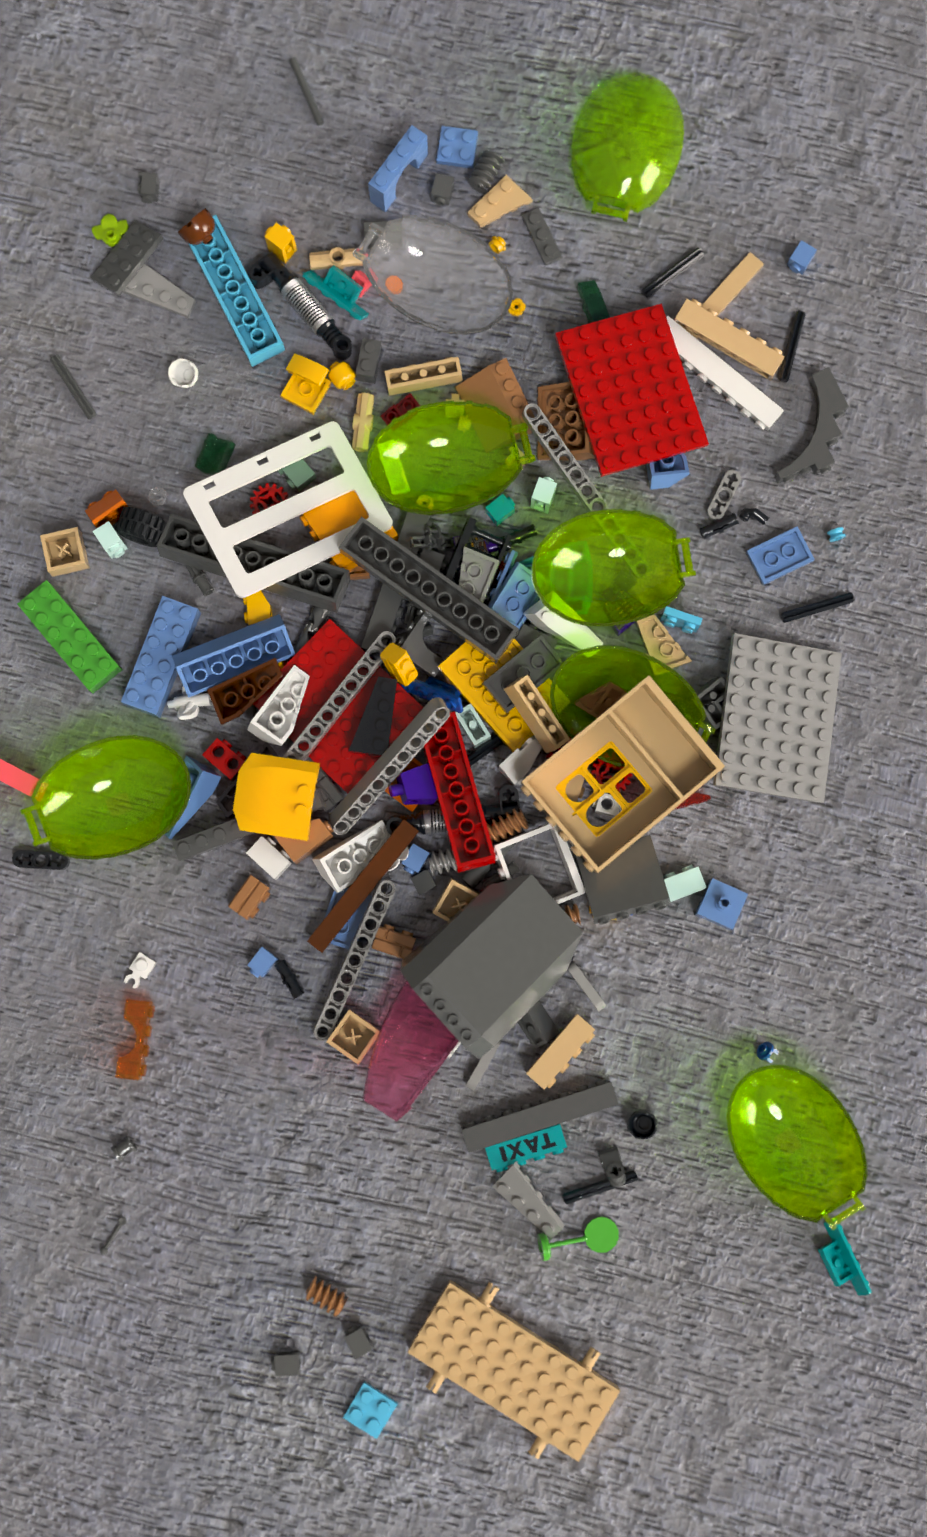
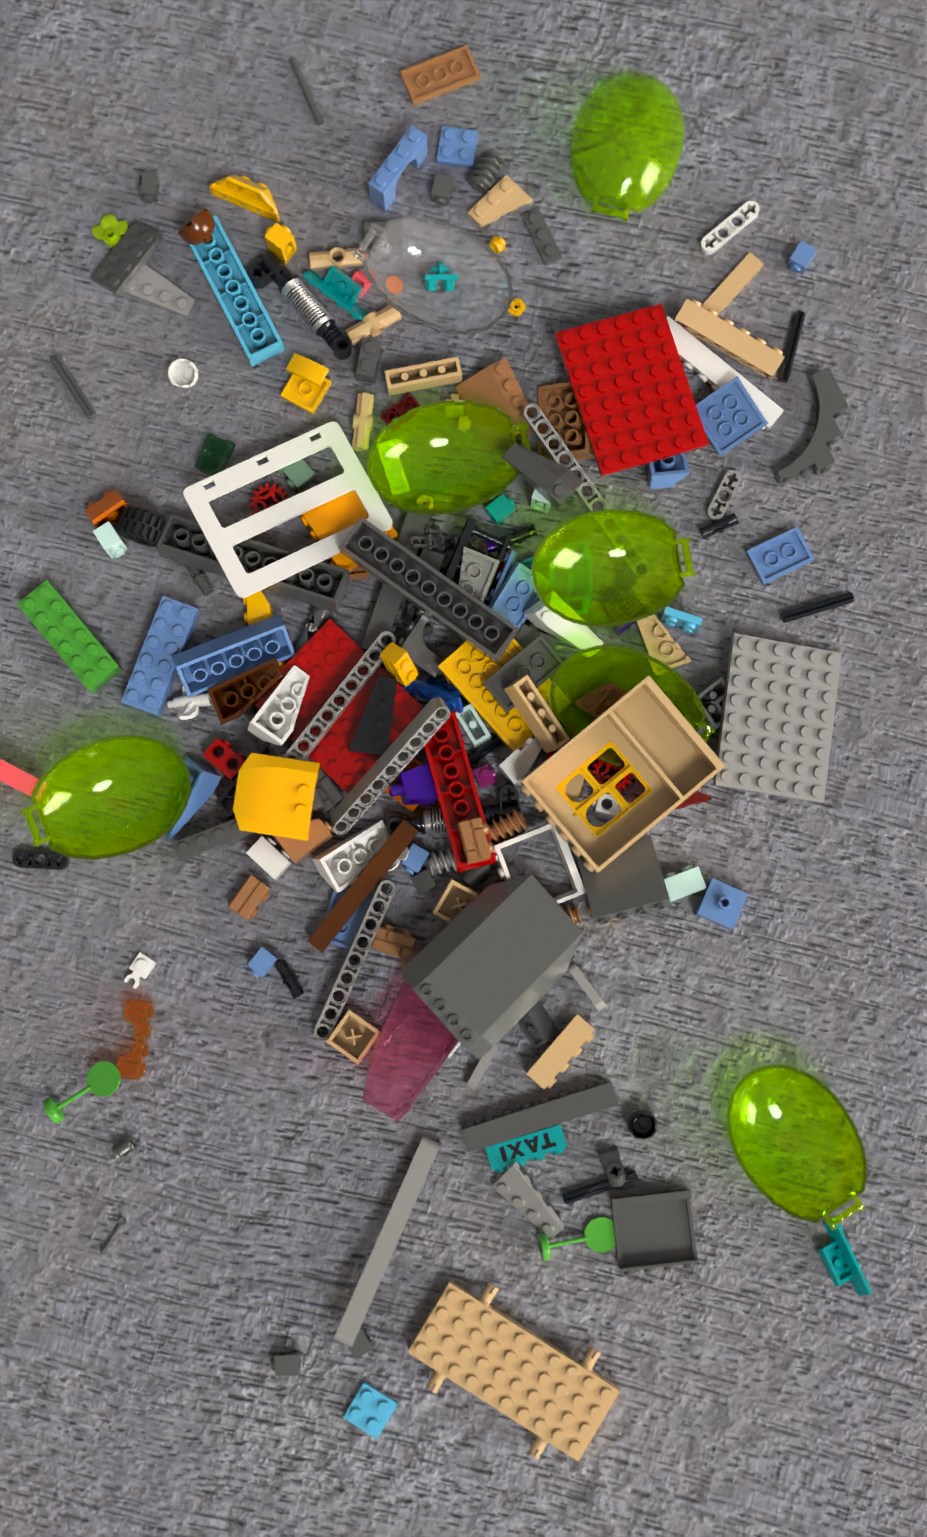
tan brick [40,527,90,577] -> none
medium nougat piece [306,1276,349,1317] -> none
yellow head [328,361,356,390] -> none
clear green slope [577,280,610,324] -> none
black axle [641,247,704,298] -> none
black arm [739,508,769,525] -> none
blue plate [757,1042,779,1063] -> none
medium azure bush [827,527,846,542] -> none
none -> bright green piece [43,1061,121,1124]
none -> yellow wedge [209,175,280,223]
none -> light grey beam [333,1135,441,1347]
none -> tan piece [345,303,402,346]
none -> medium nougat tile [399,45,481,106]
none -> teal hips [421,261,458,291]
none -> medium nougat brick [458,818,494,864]
none -> magenta brick [473,764,498,790]
none -> dark grey wedge [502,443,584,510]
none -> dark grey panel [611,1189,699,1274]
none -> medium blue plate [696,376,769,456]
none -> white beam [700,201,760,255]

